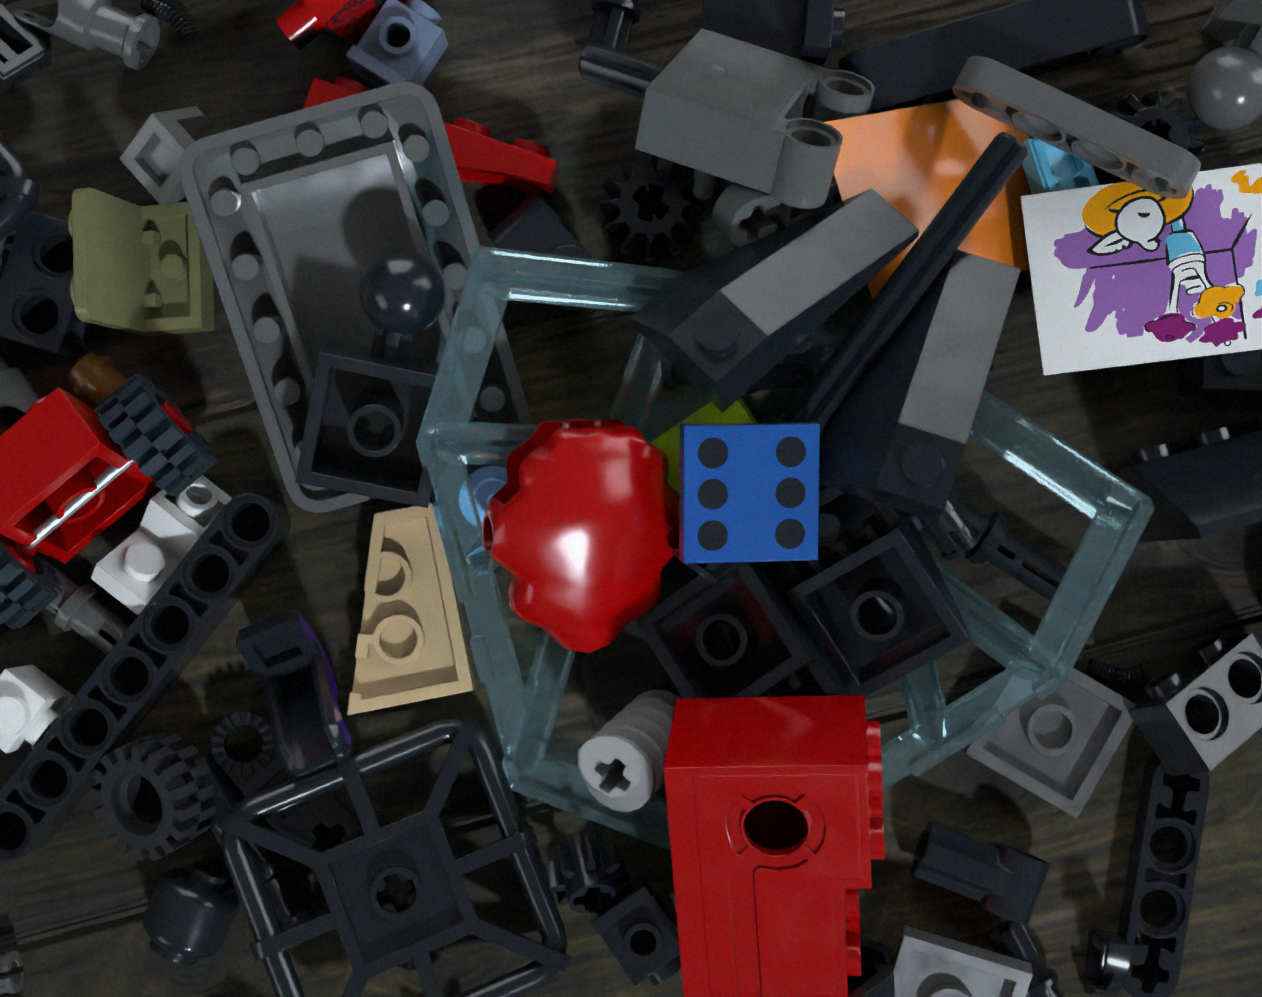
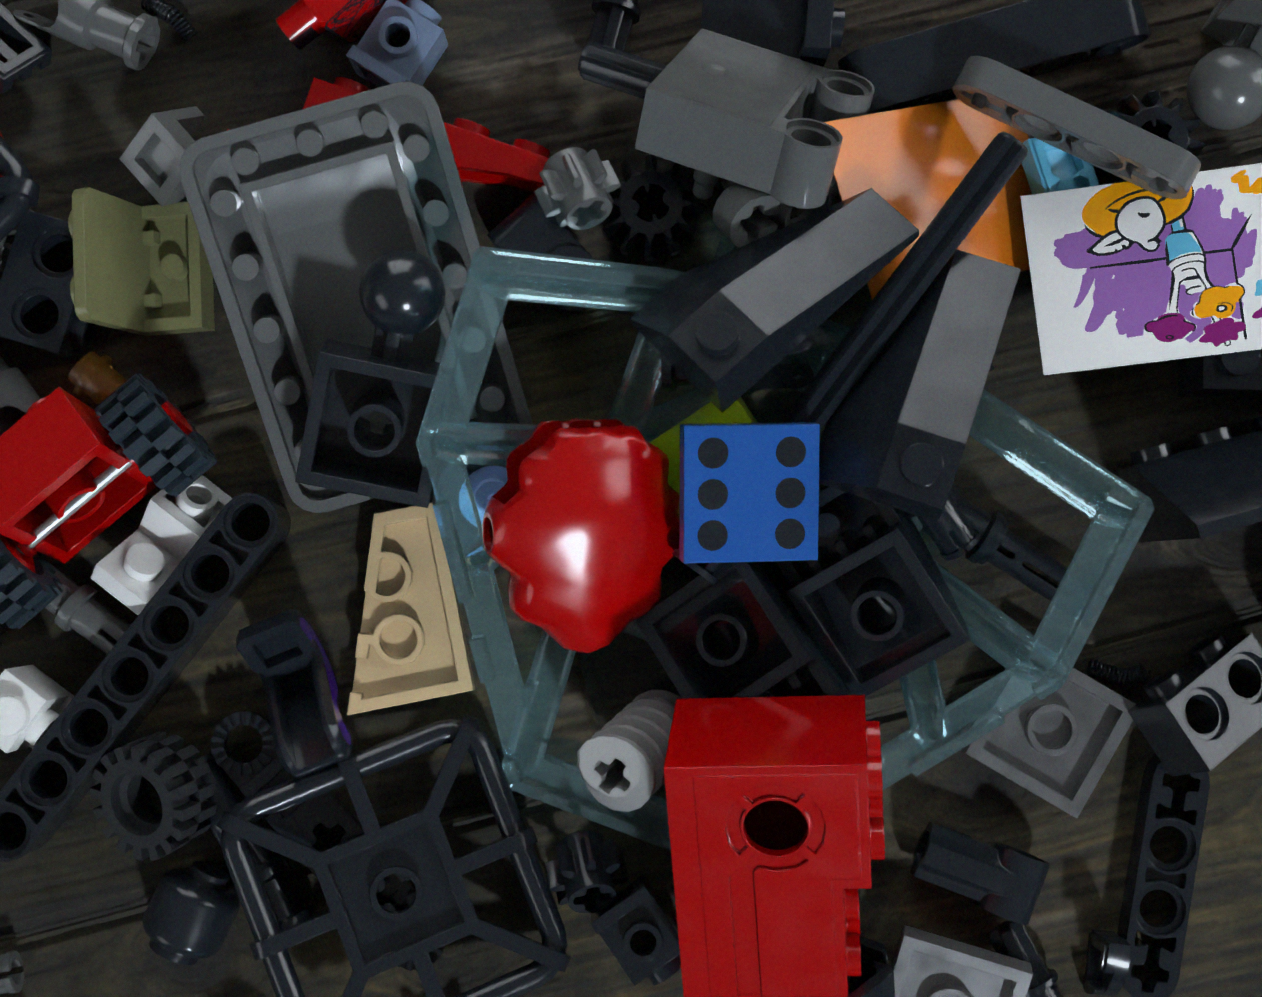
none -> dark grey gear [534,147,621,230]

